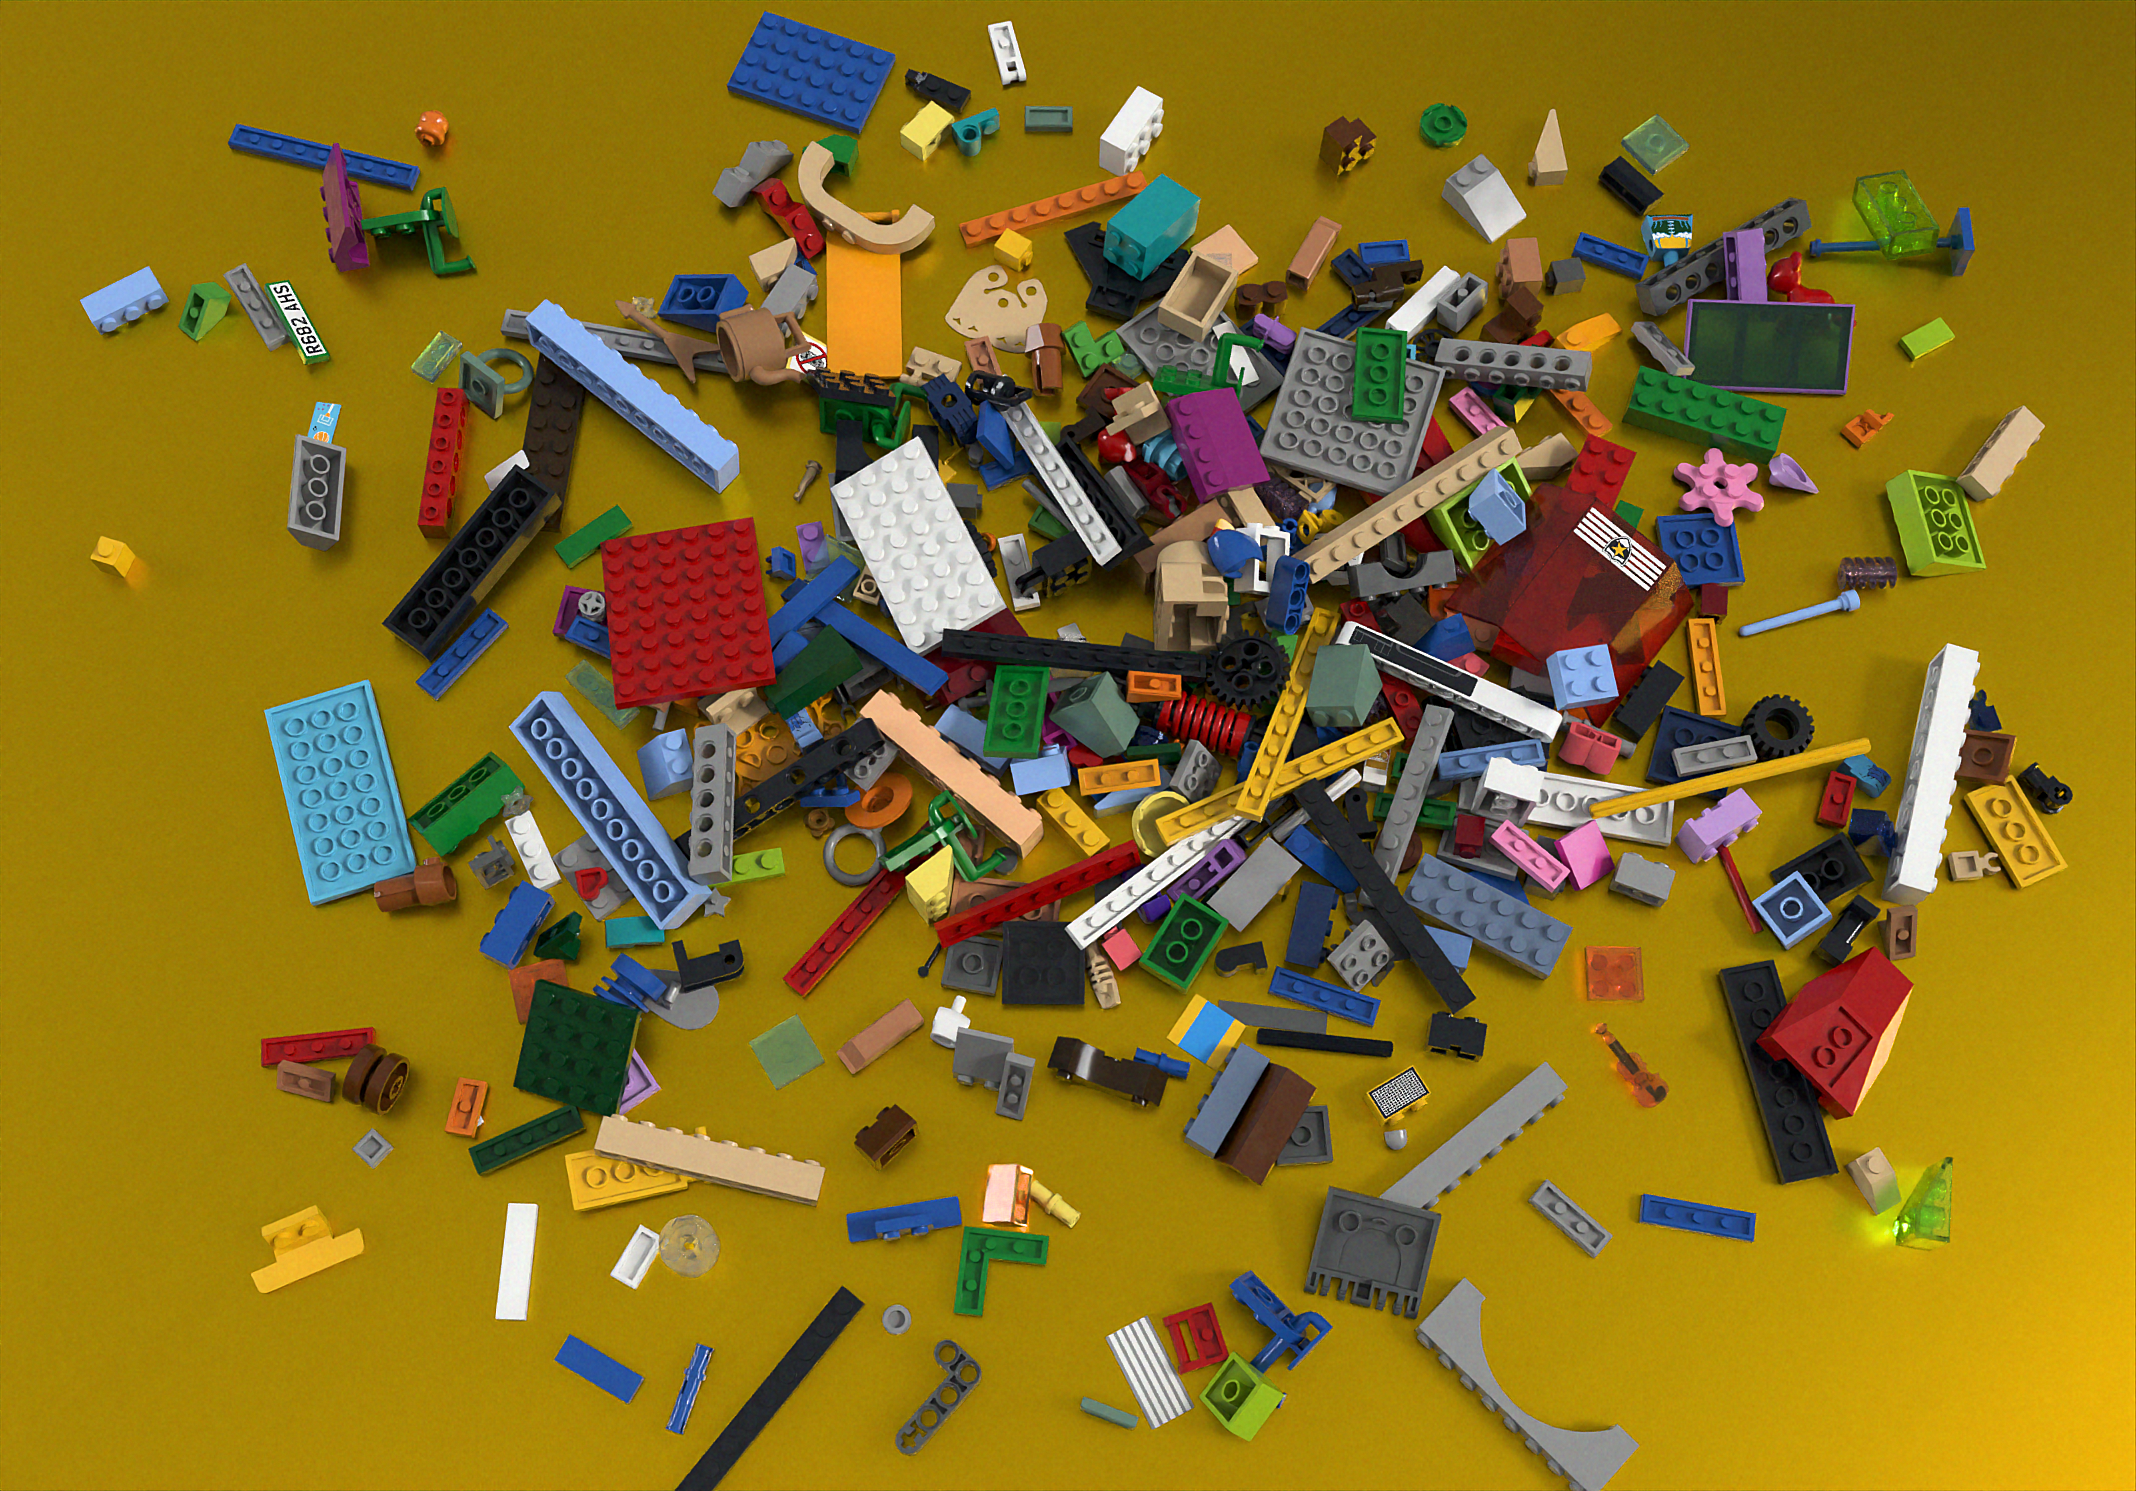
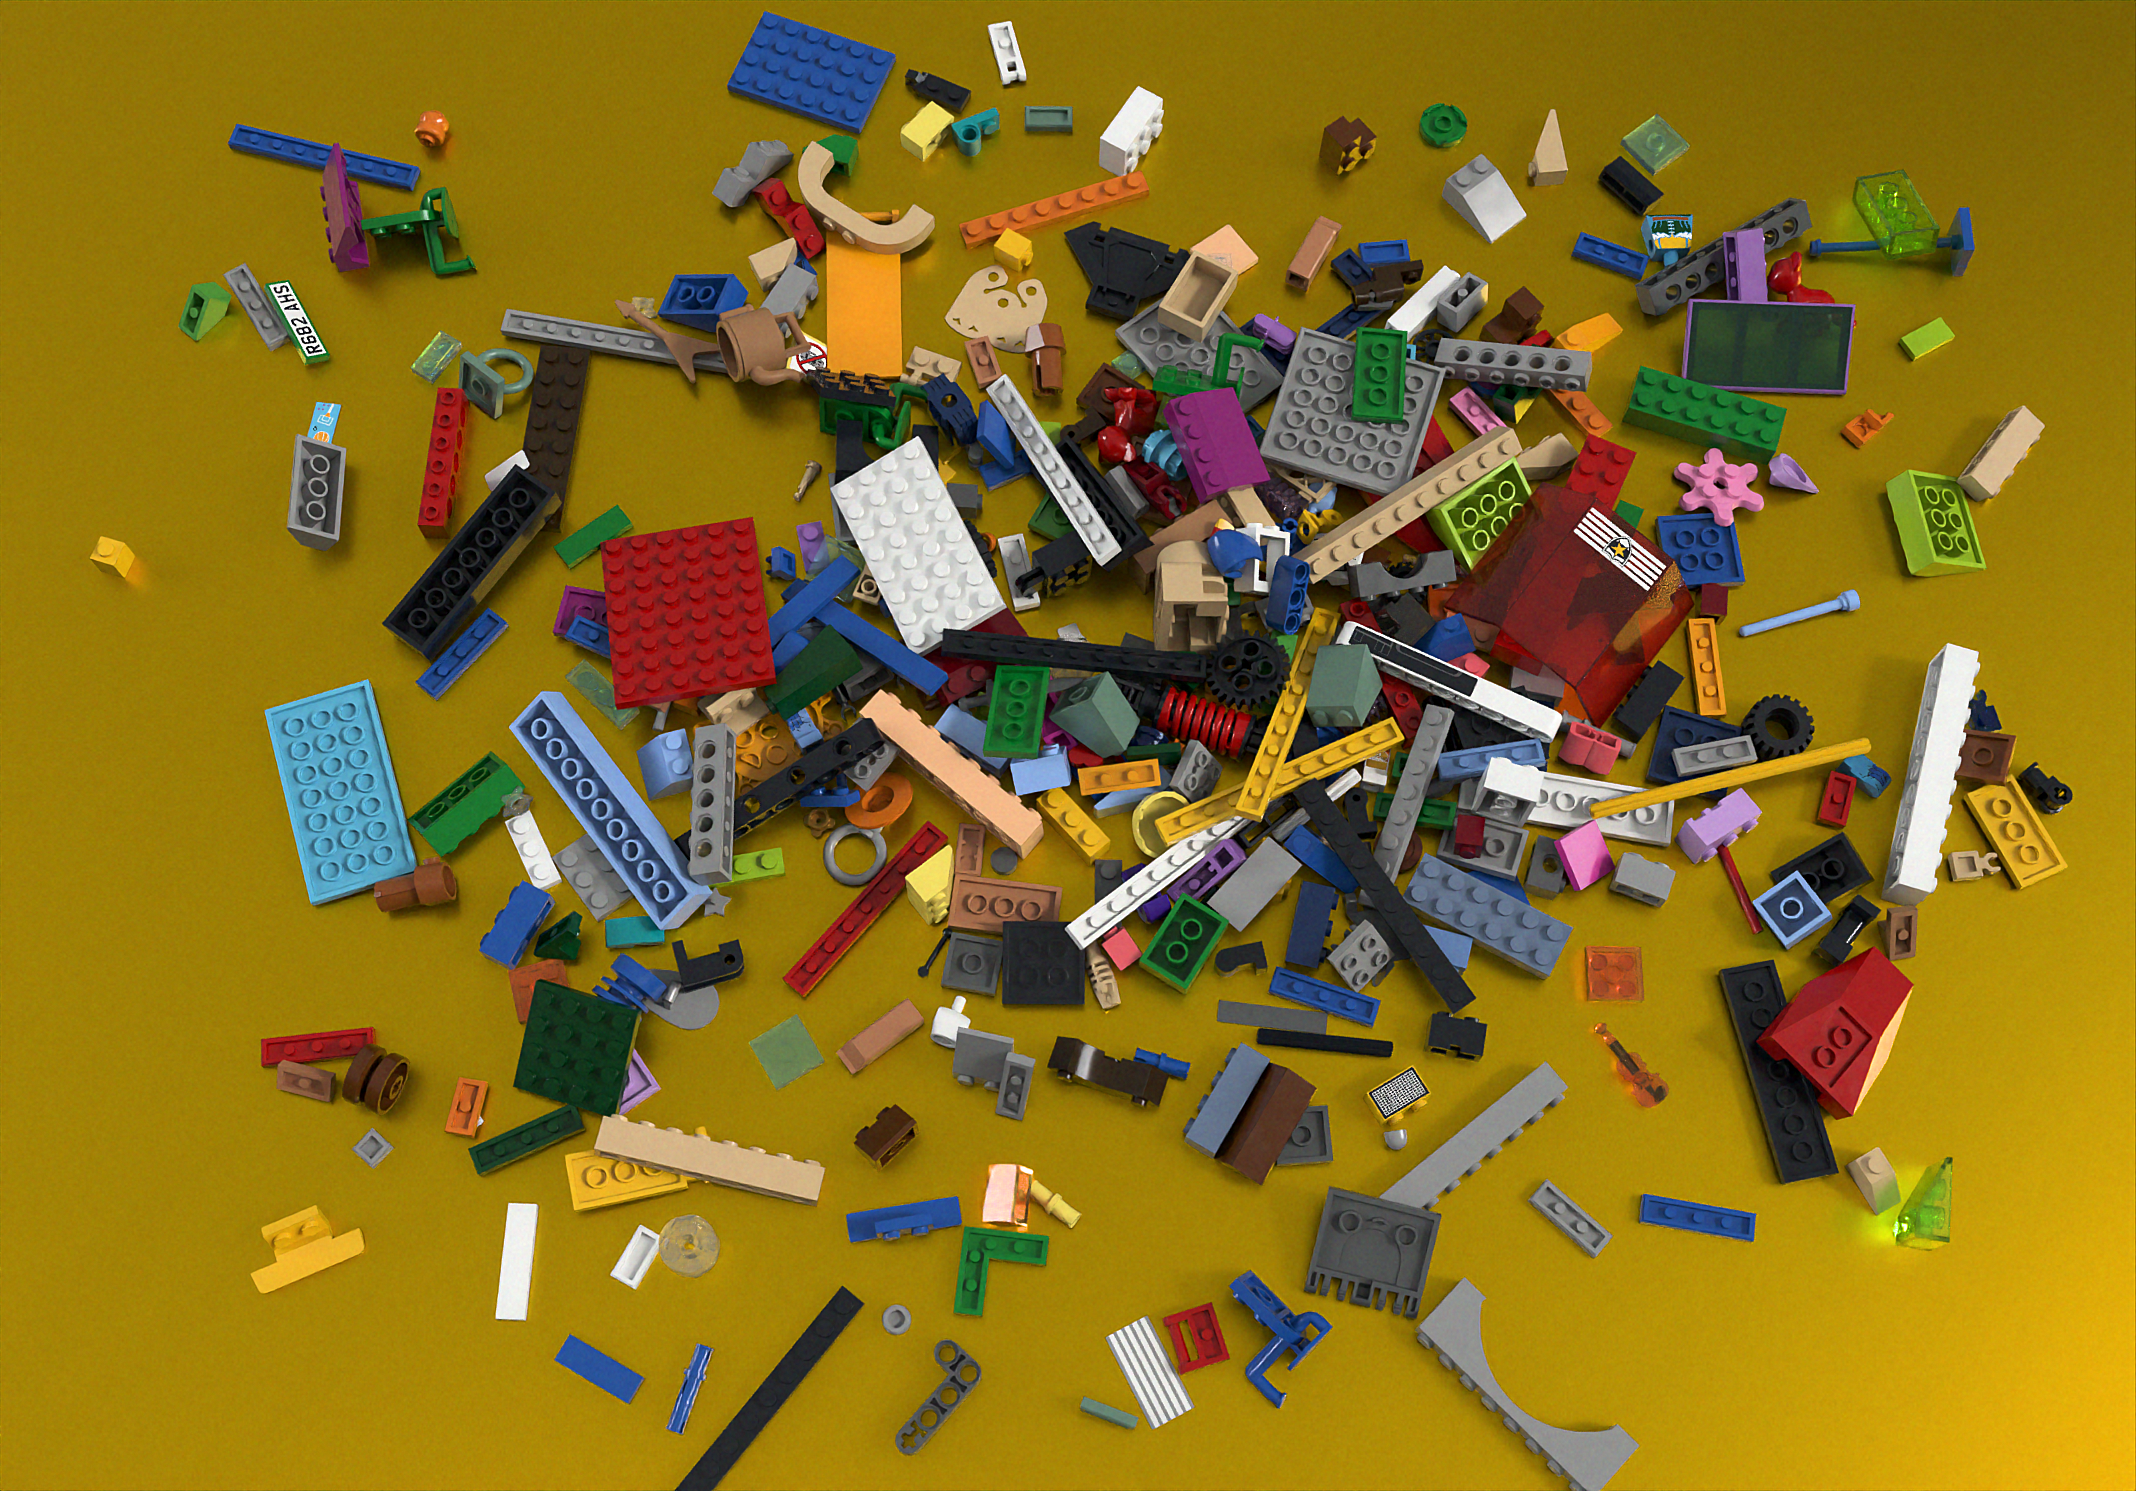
light blue brick [80,266,169,335] -> none
dark grey bracket [469,835,515,890] -> none
light blue brick [525,299,740,494] -> none
red tile [574,867,609,901] -> none
light grey wheel [578,591,607,623] -> none
green plate [877,790,1007,882] -> none
red plate [933,839,1141,949] -> none
black piece [965,370,1033,412] -> none
light grey bar [1021,479,1075,532] -> none
bright green plate [1061,321,1125,377] -> none
teal brick [1103,174,1201,281] -> none
tan bracket [1106,381,1171,446] -> none
orange slope [1126,670,1181,703] -> none
sticker [1166,993,1247,1071] -> none
lime slope [1199,1351,1285,1442] -> none
white sticker [1213,321,1259,386] -> none
reddish brown brick [1234,281,1288,320] -> none
blue pin [1234,741,1260,786] -> none
dark grey tile [1379,531,1407,574] -> none
light blue slope [1468,467,1526,546] -> none
bright pink plate [1488,819,1570,893] -> none
nougat brick [1496,238,1543,303] -> none
dark grey brick [1545,257,1586,296] -> none
light blue brick [1546,644,1619,711] -> none
light grey plate [1631,322,1695,376] -> none
piece [1837,556,1897,590] -> none
clear blue brick [1848,808,1898,857] -> none

